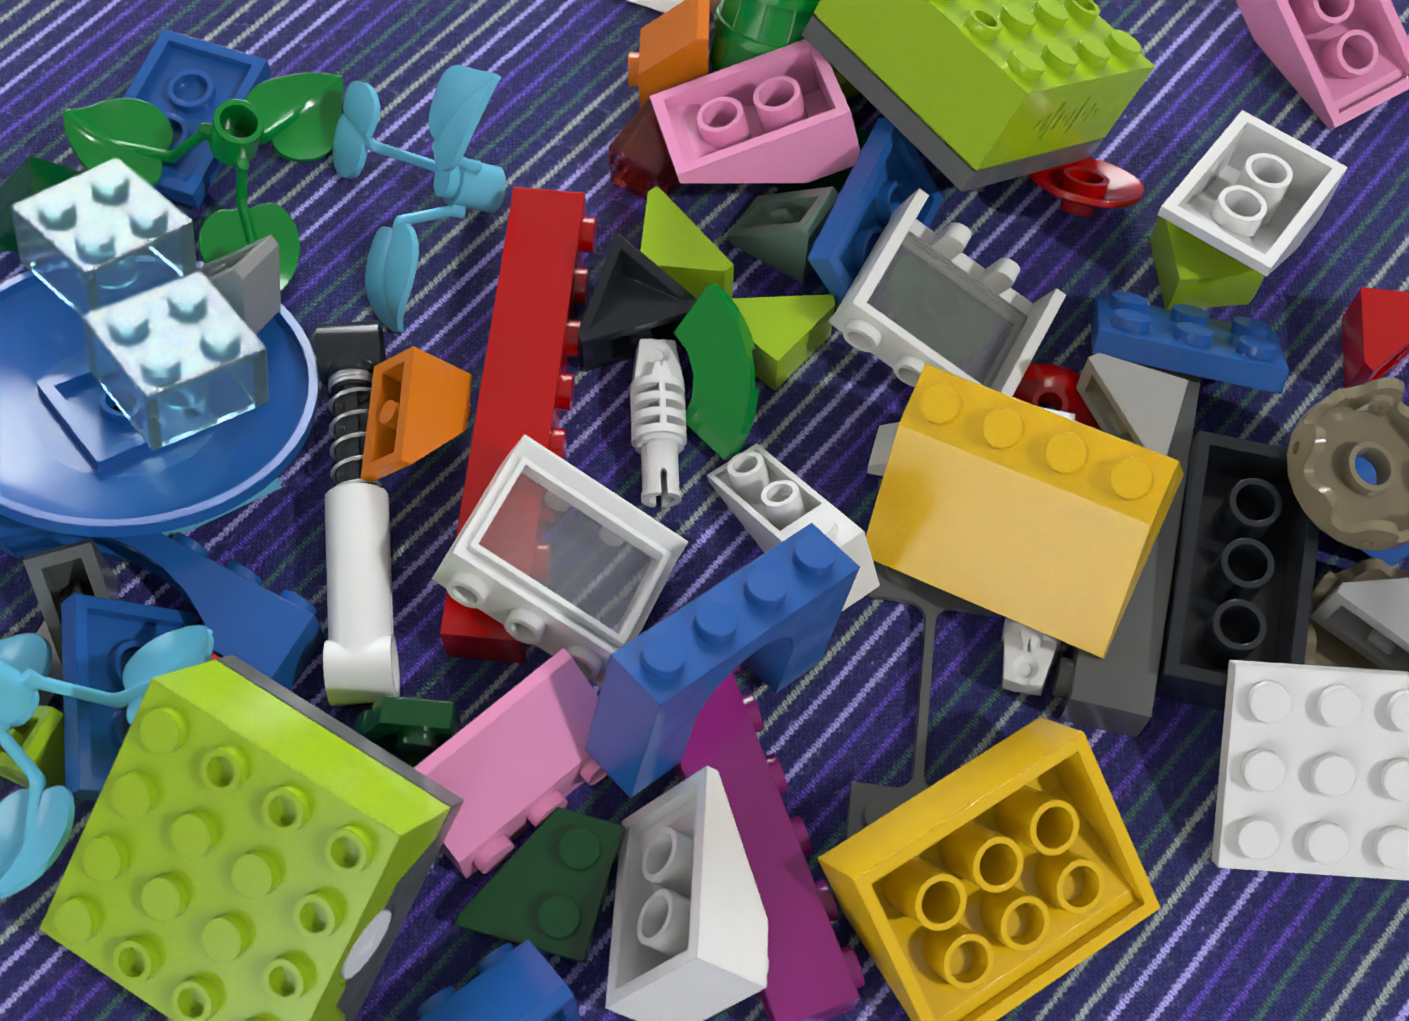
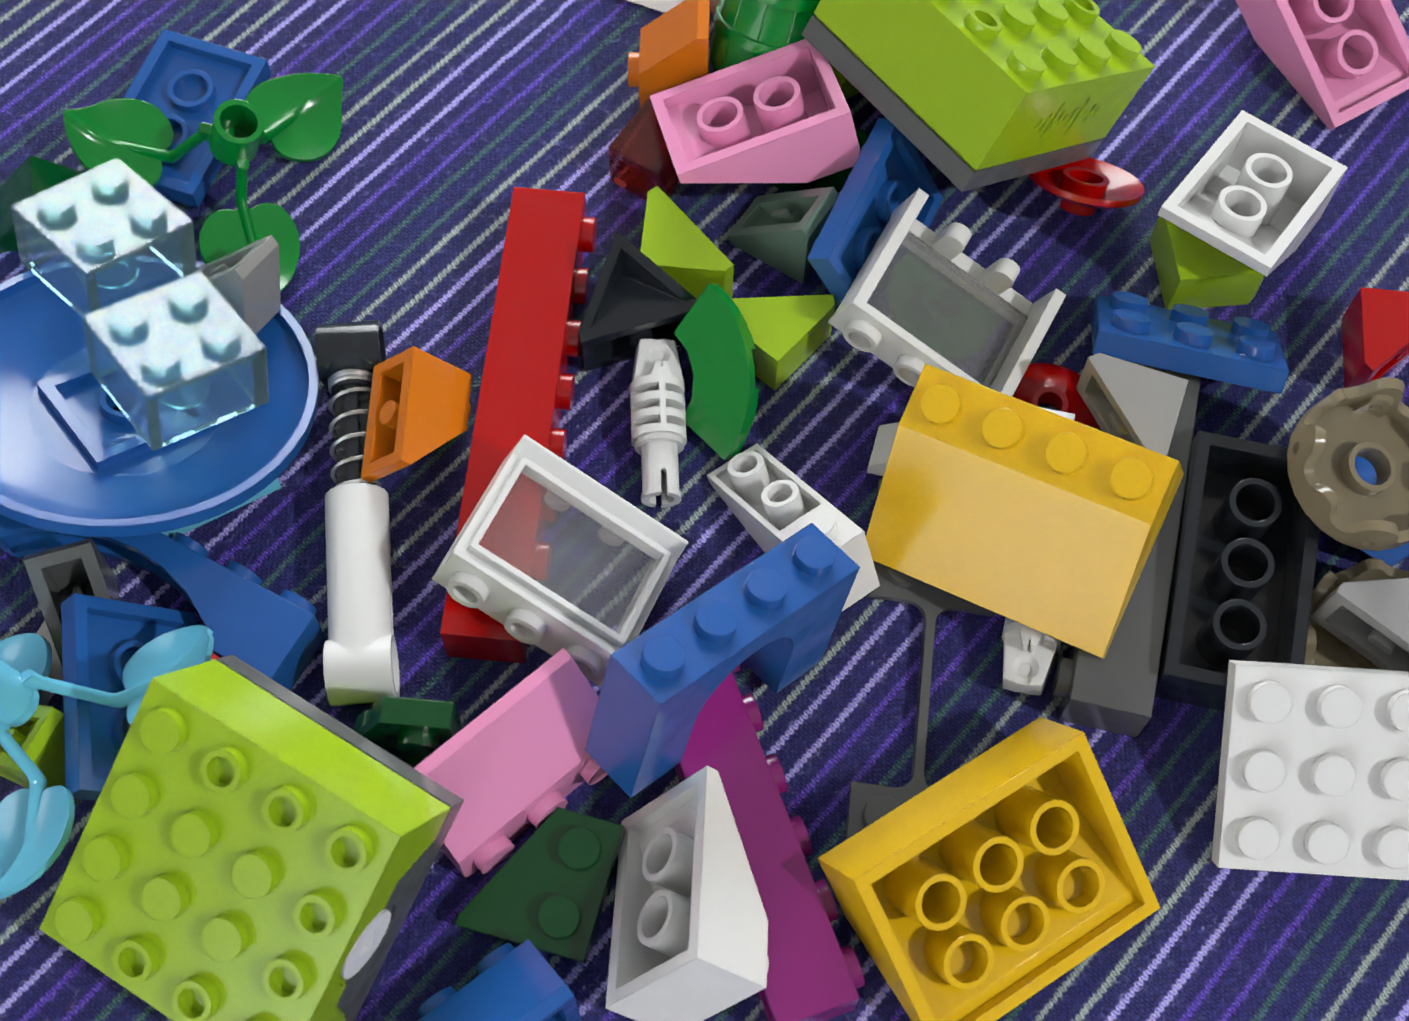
medium azure plant [333,65,506,333] -> none

